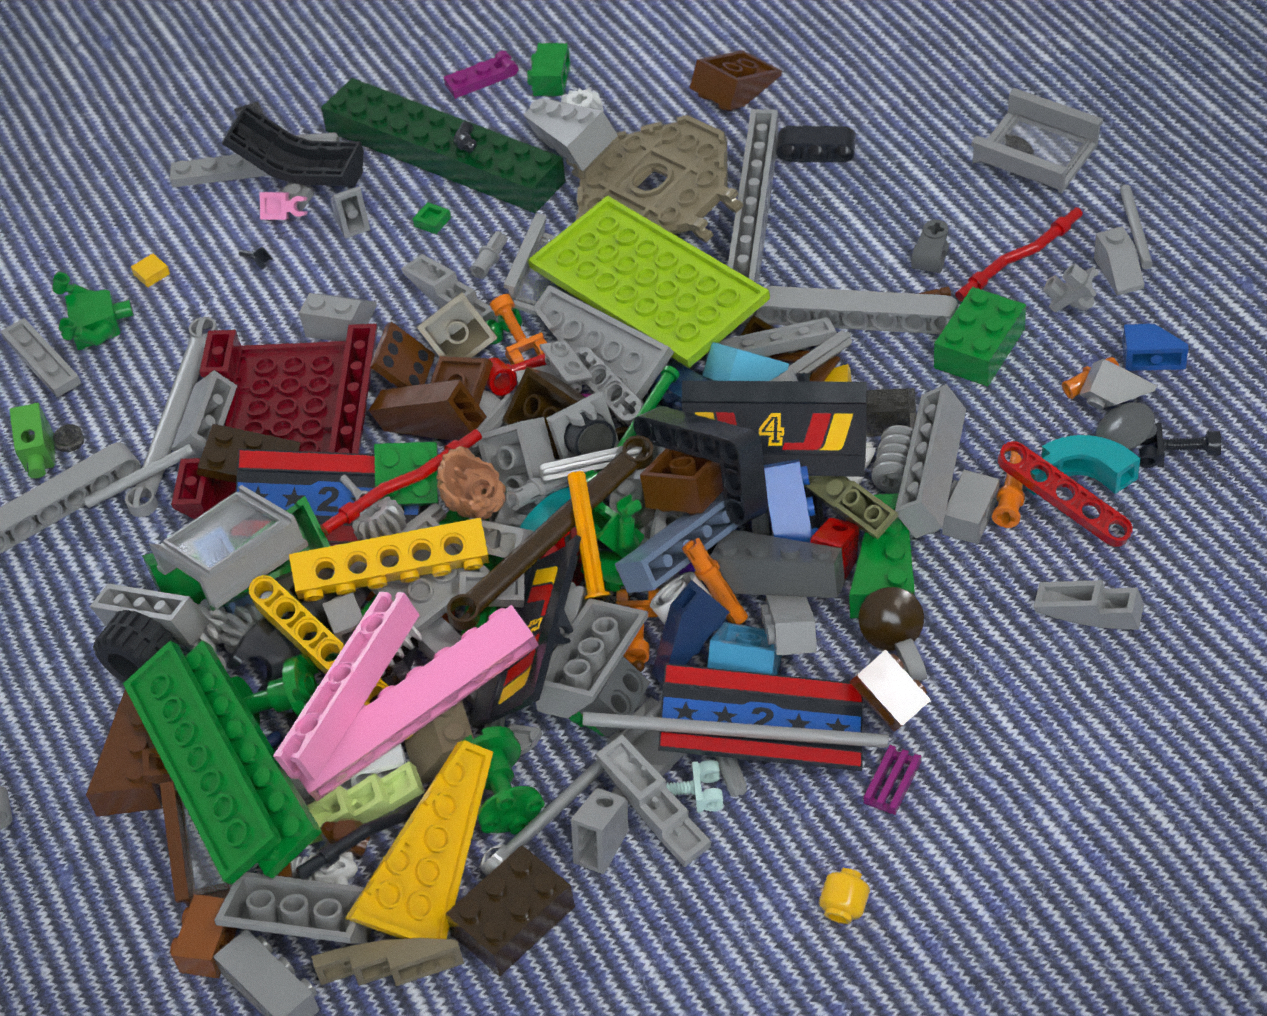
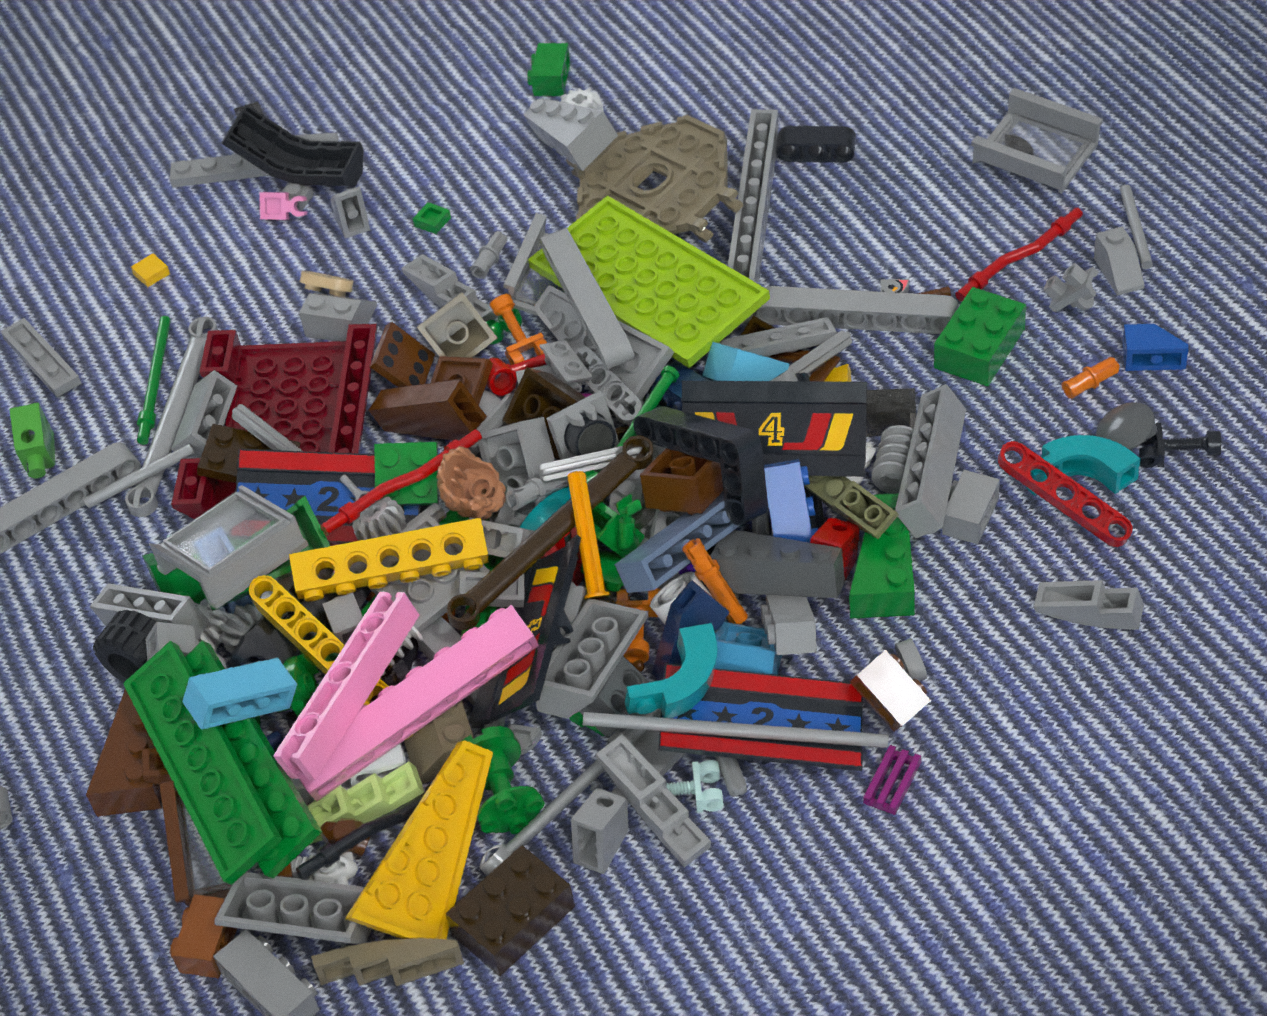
green torso [52,272,134,350] -> none
clear smoke tile [53,424,84,452] -> none
black hand [238,247,273,269] -> none
dark green brick [320,78,566,214] -> none
magenta plate [443,50,519,99] -> none
black arm [453,121,477,154] -> none
reddish brown slope [689,50,782,111] -> none
yellow head [819,868,870,924] -> none
dark brown dish [858,587,924,651] -> none
dark grey piece [911,220,949,273] -> none
orange pin [992,451,1025,528] -> none
light grey slope [1079,359,1157,409] -> none
none -> green bar [137,316,171,445]
none -> light grey brick [146,622,199,661]
none -> medium azure brick [183,658,297,730]
none -> light grey axle [232,404,302,451]
none -> tan plate [300,271,354,297]
none -> light grey beam [540,228,635,370]
none -> teal arch [625,623,717,718]
none -> light grey tile [881,279,909,293]

